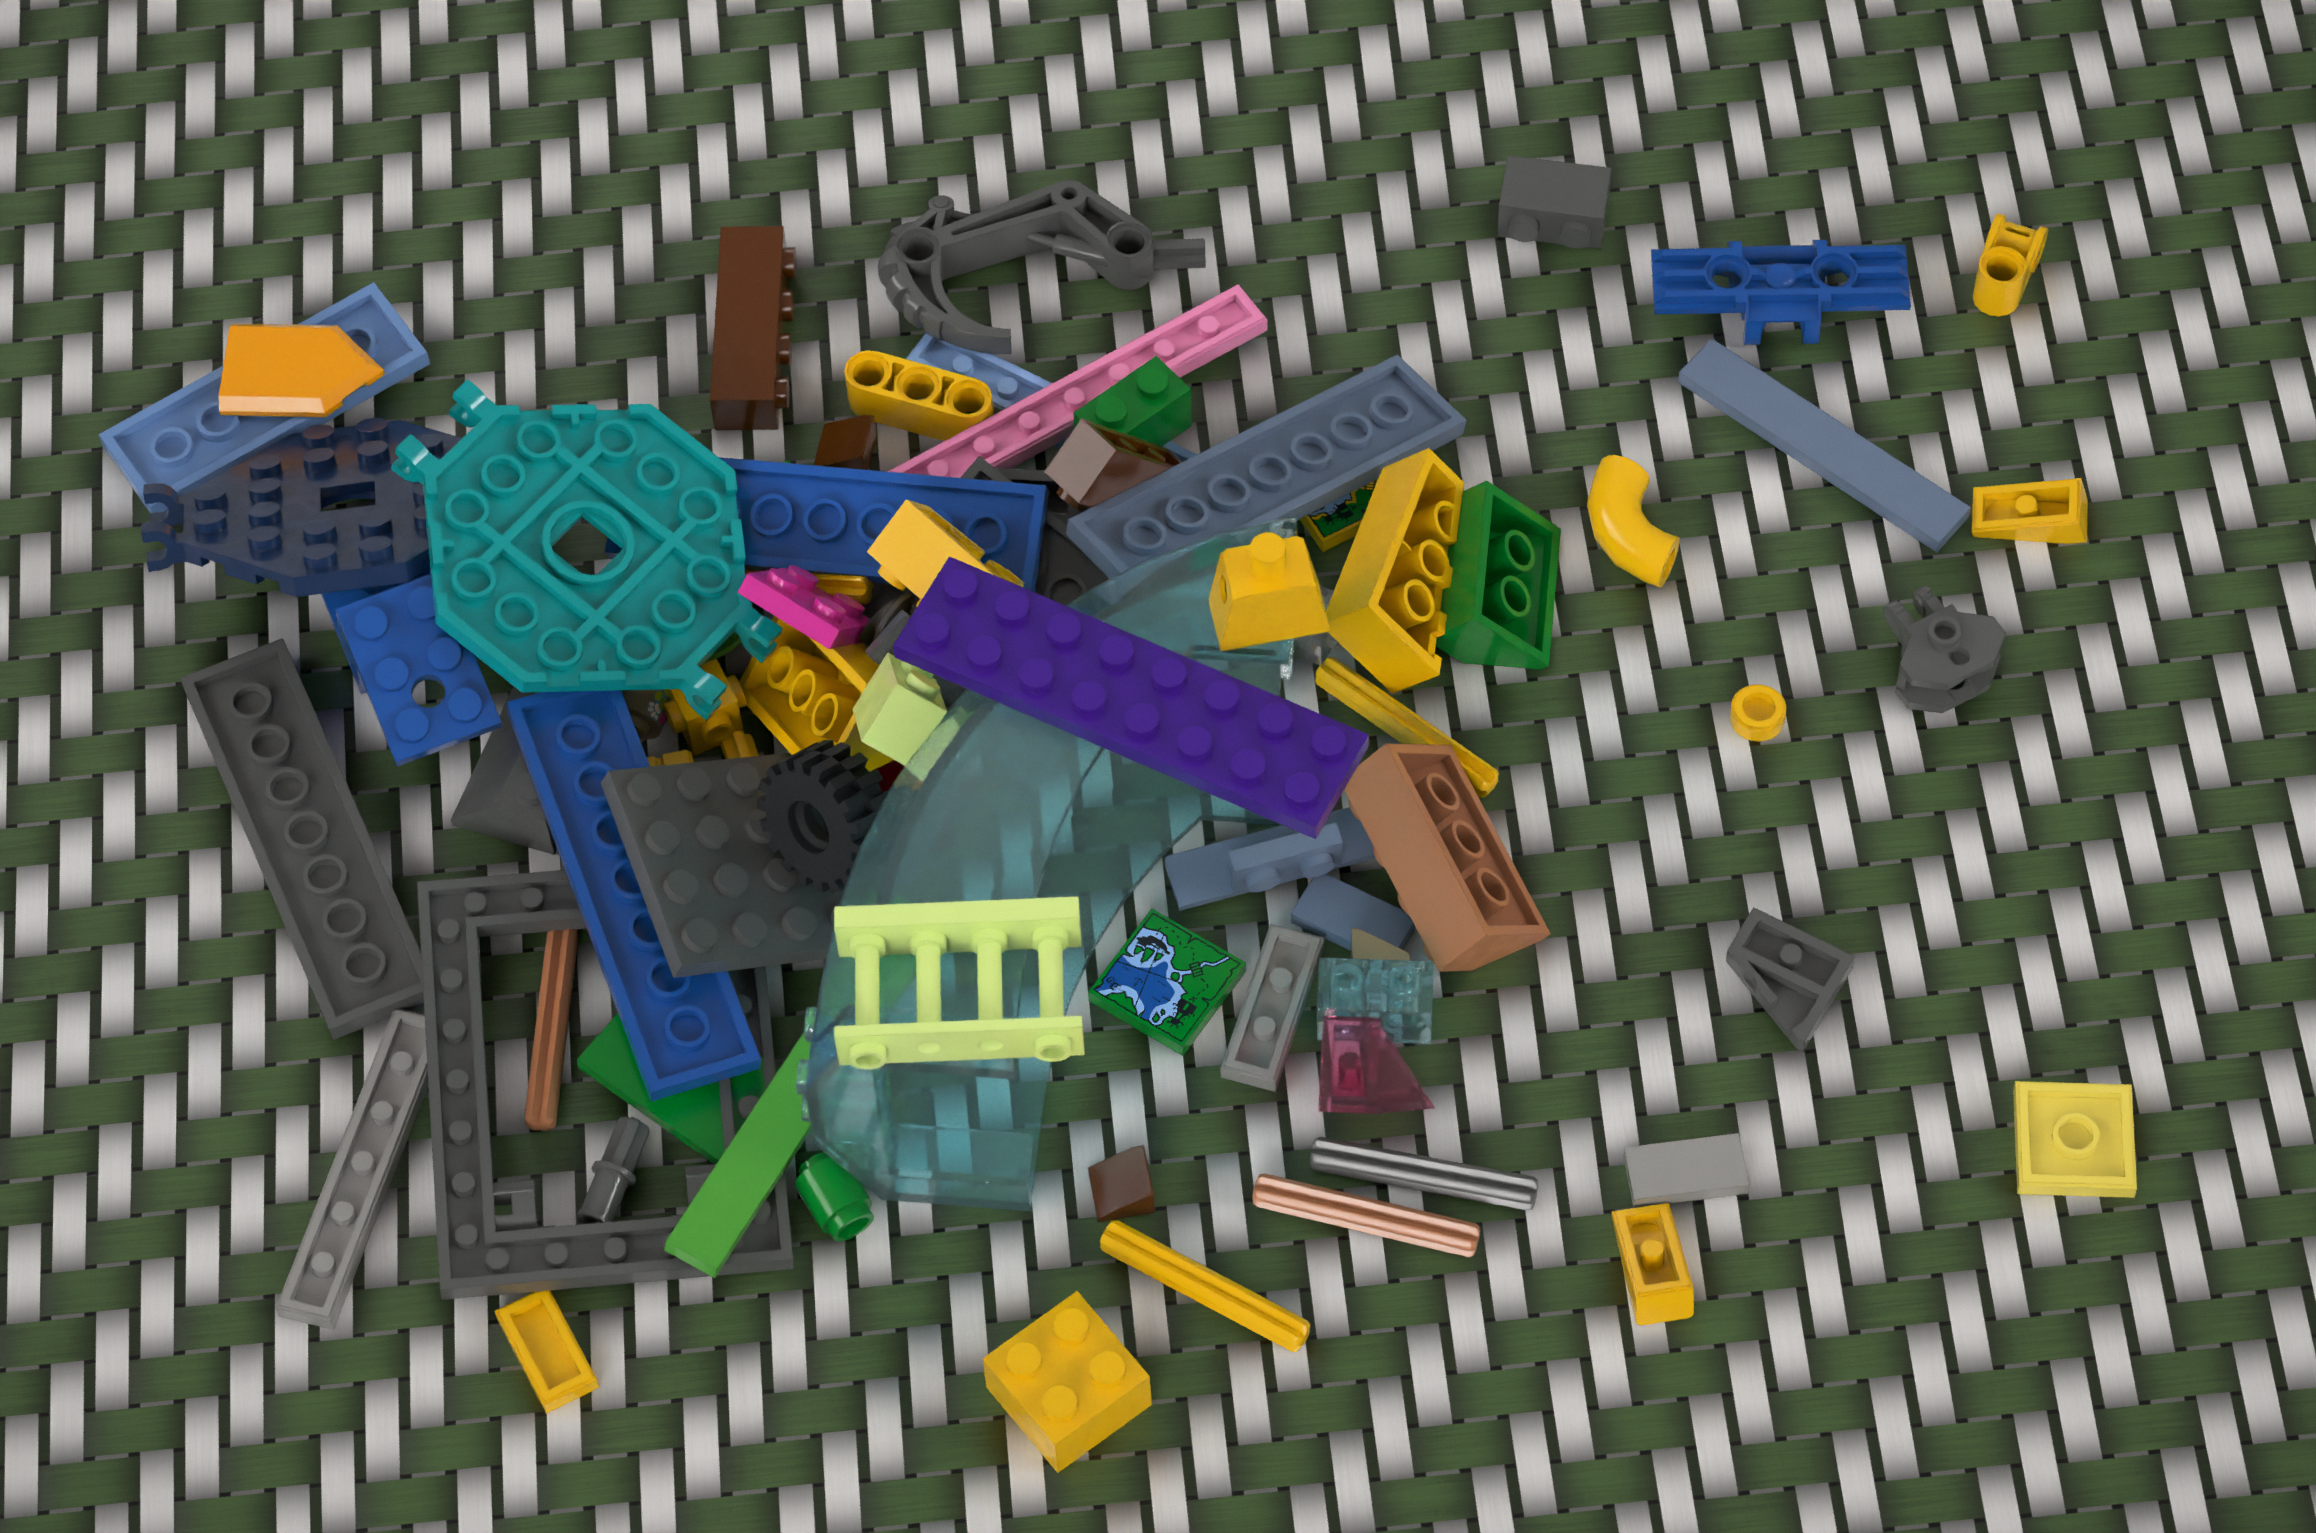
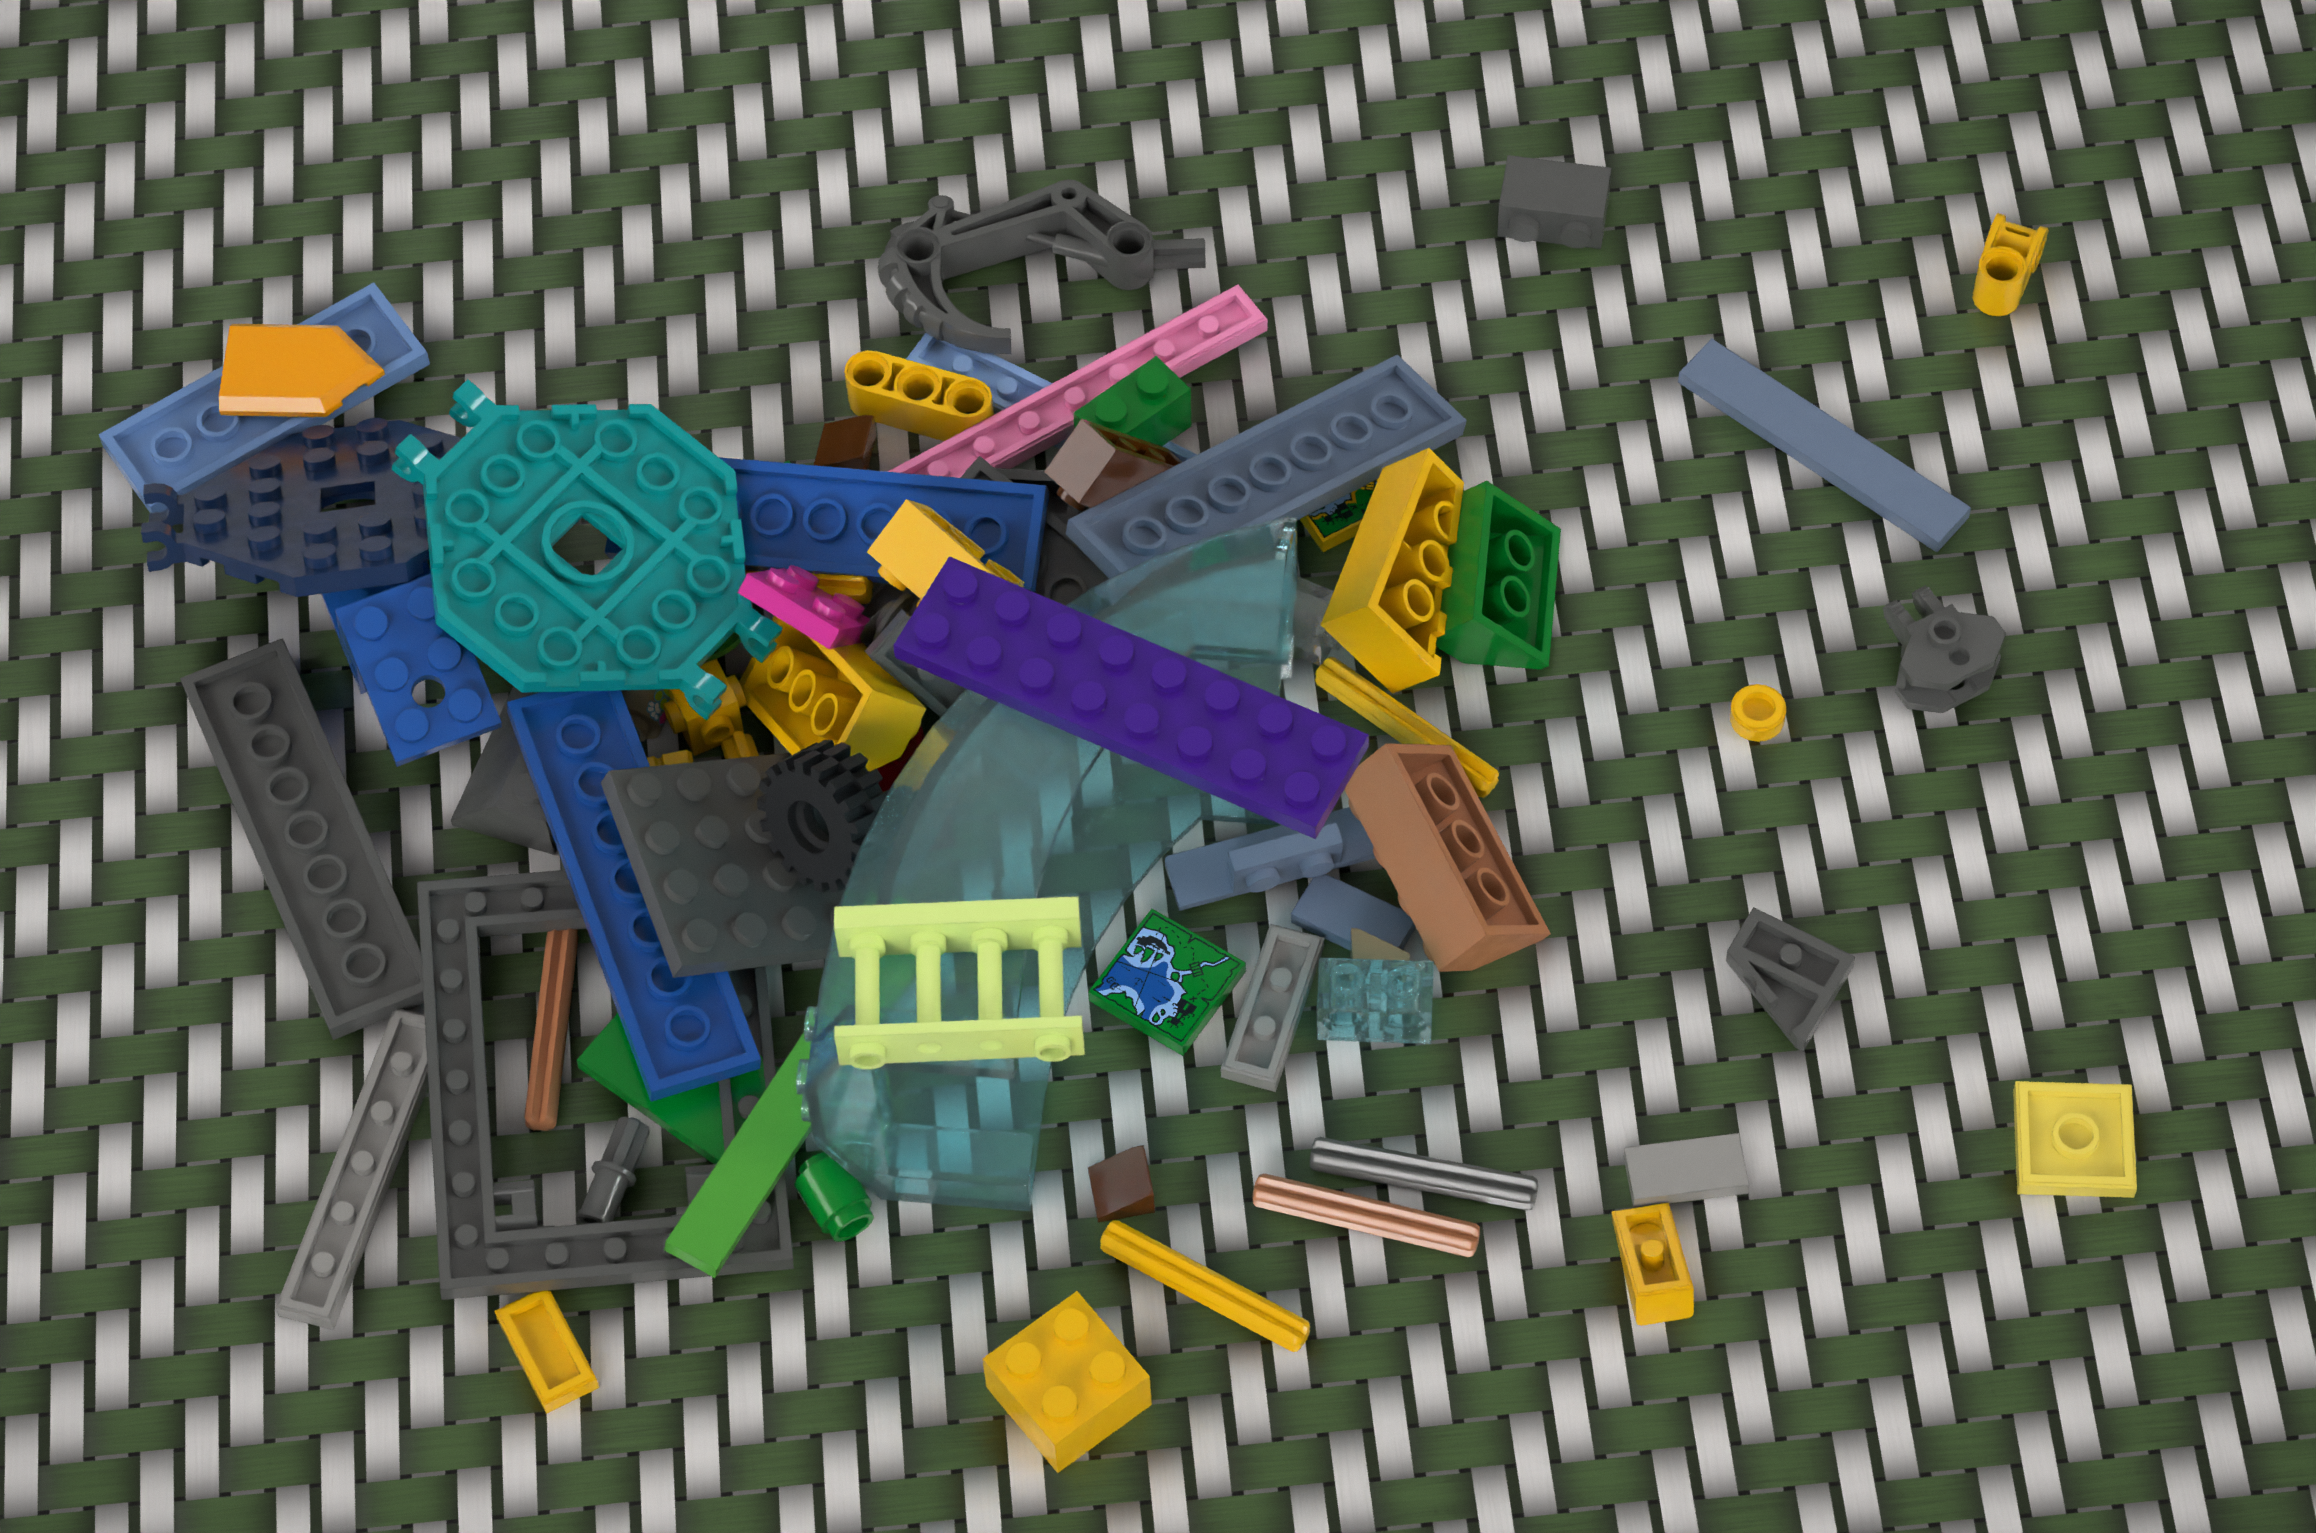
reddish brown brick [710,226,797,430] -> none
yellowish green brick [852,653,947,769] -> none
yellow torso [1208,532,1330,652] -> none
clear pink slope [1319,1016,1435,1114] -> none
yellow cylinder [1587,455,1680,588] -> none
blue piece [1651,240,1911,345] -> none
yellow slope [1972,478,2088,544] -> none

